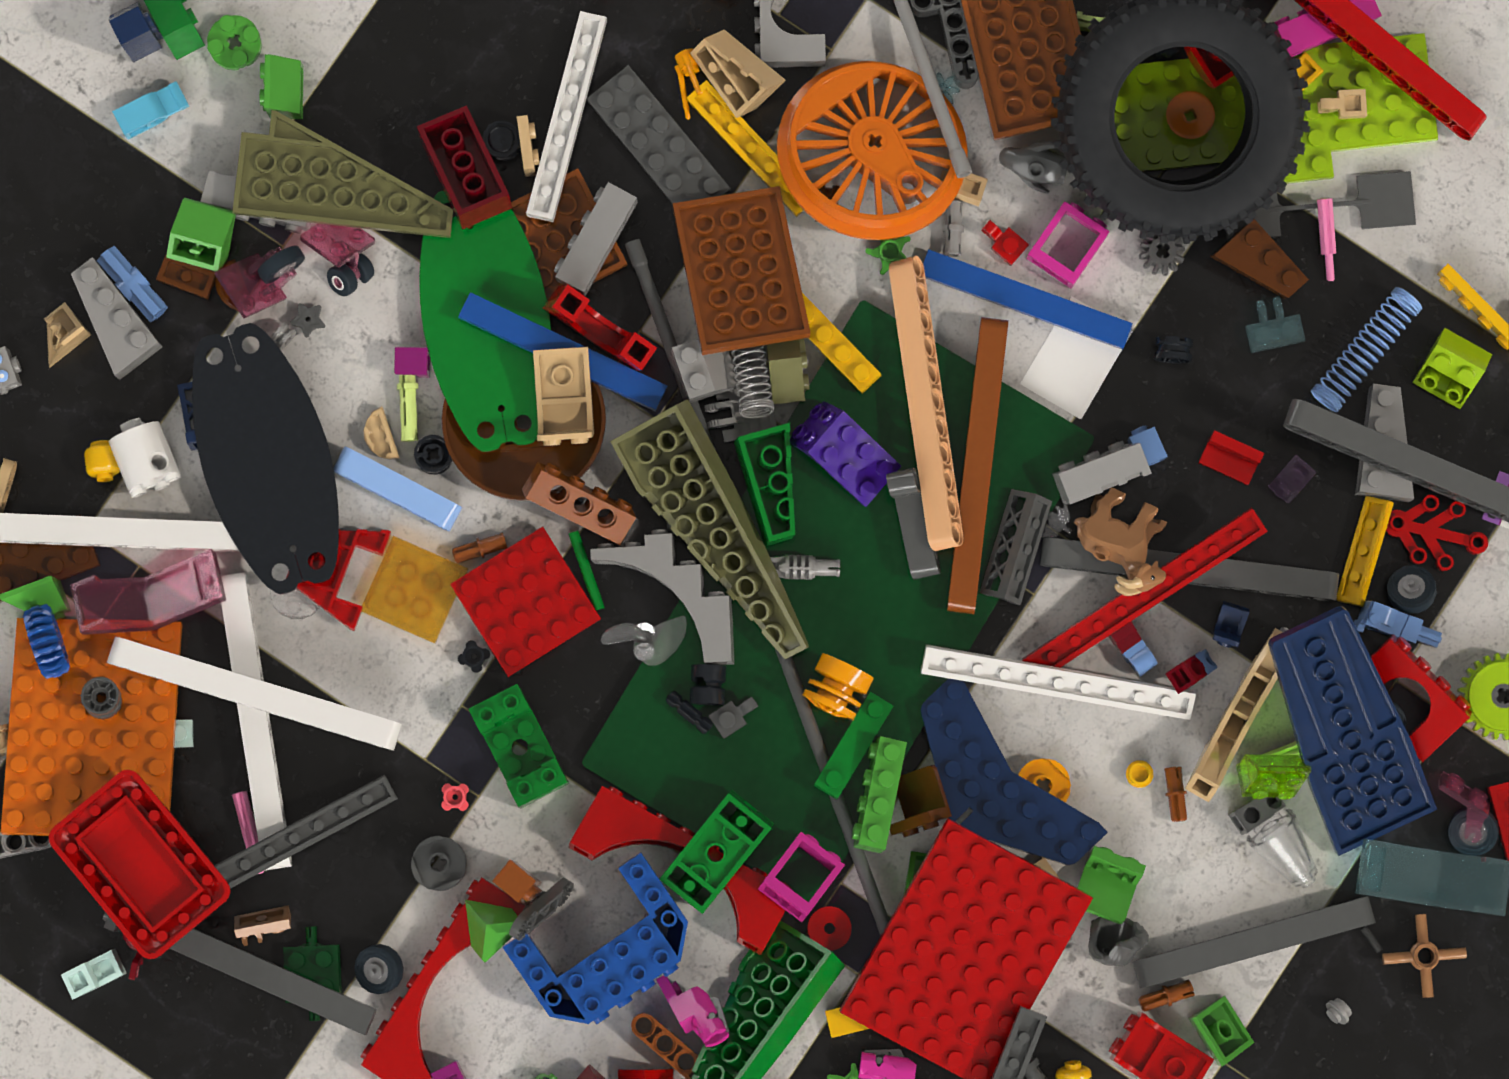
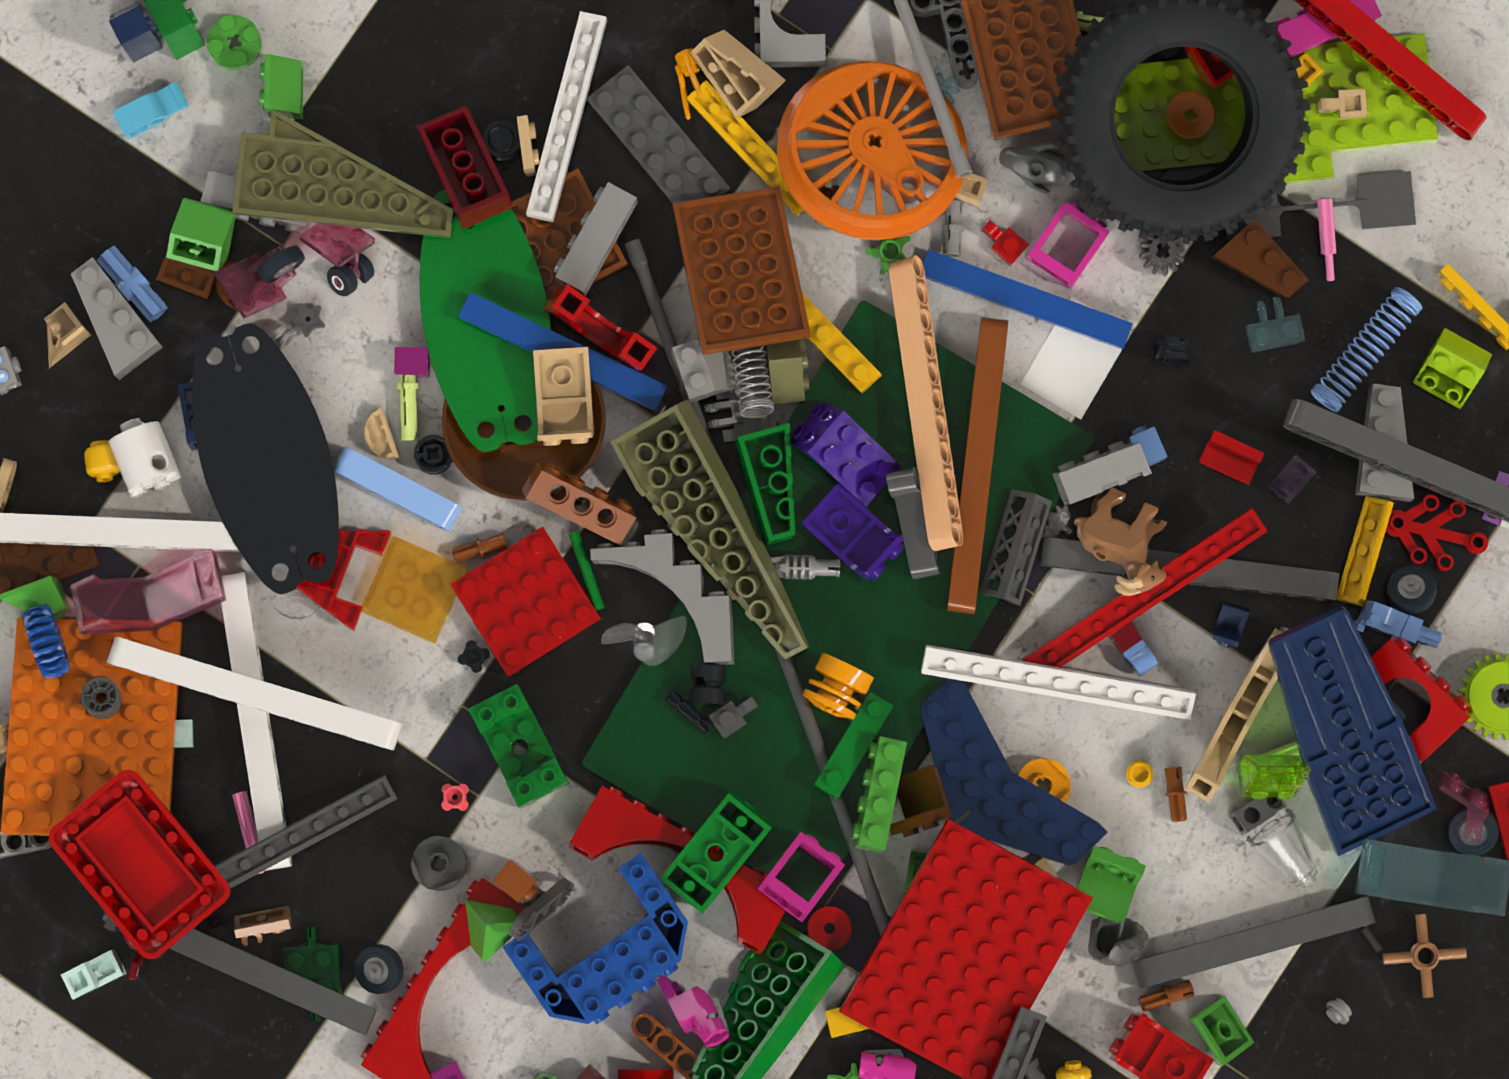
dark red leg [1165,649,1218,694] -> none
none -> dark purple bracket [801,483,905,583]

